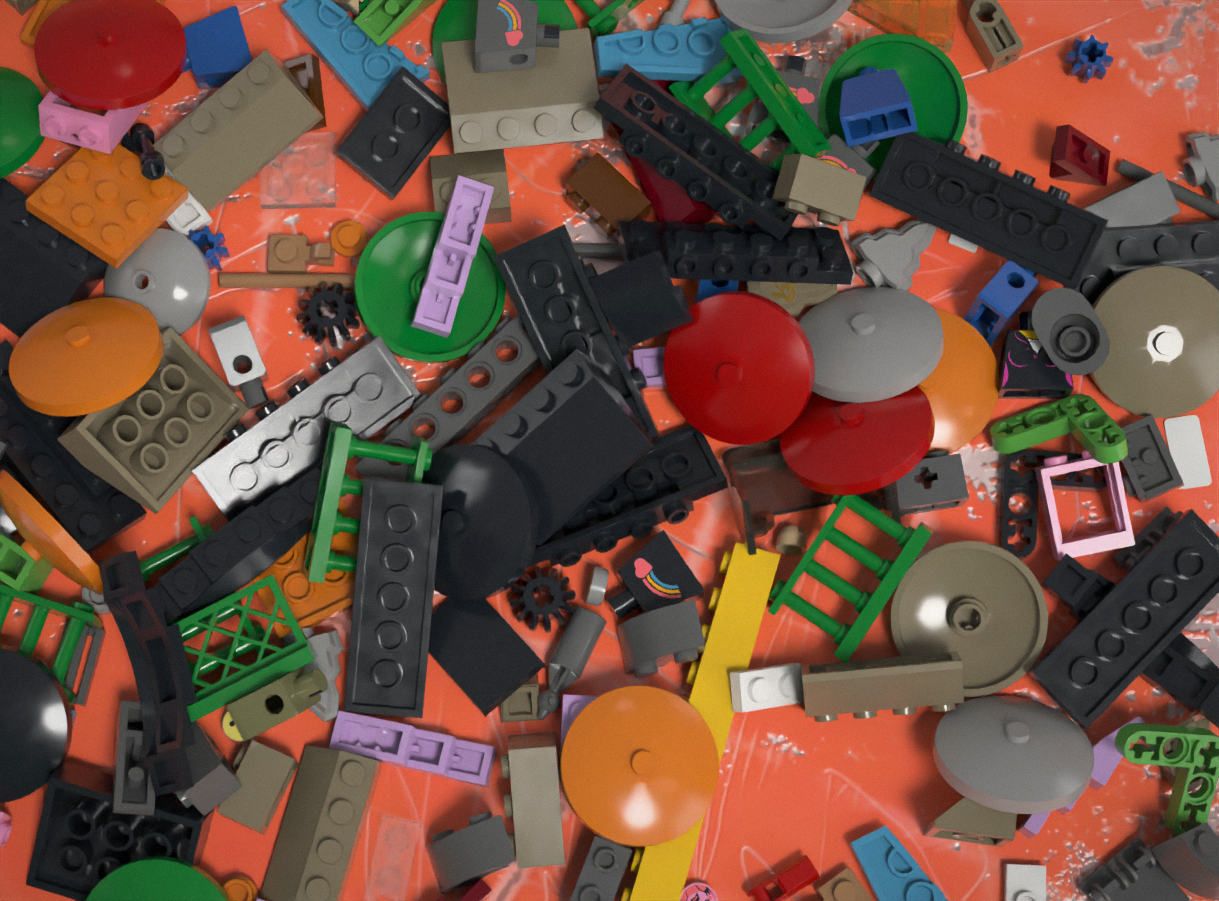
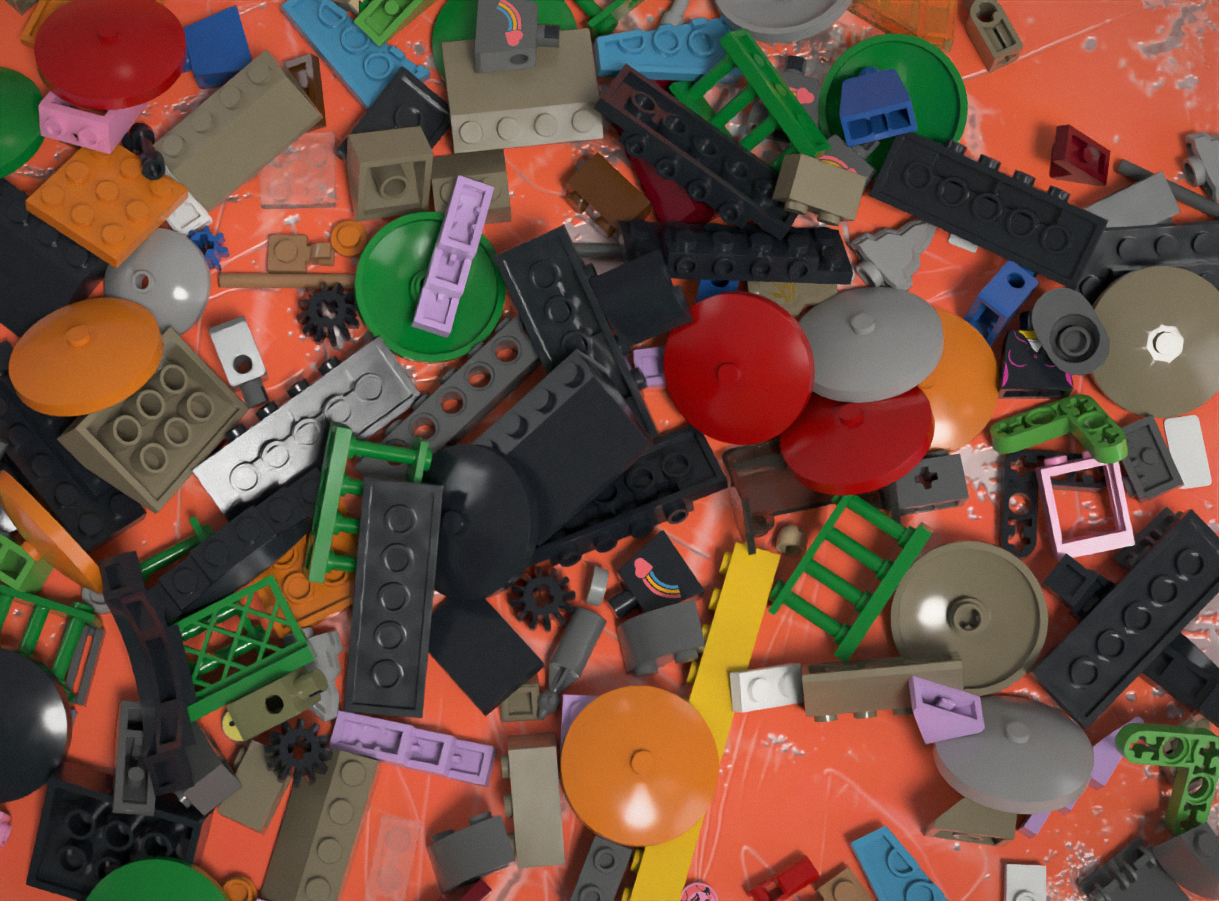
blue gear [1065,35,1114,84] -> none
none -> black gear [264,718,333,788]
none -> dark tan slope [346,126,433,222]
none -> lavender slope [908,675,985,744]

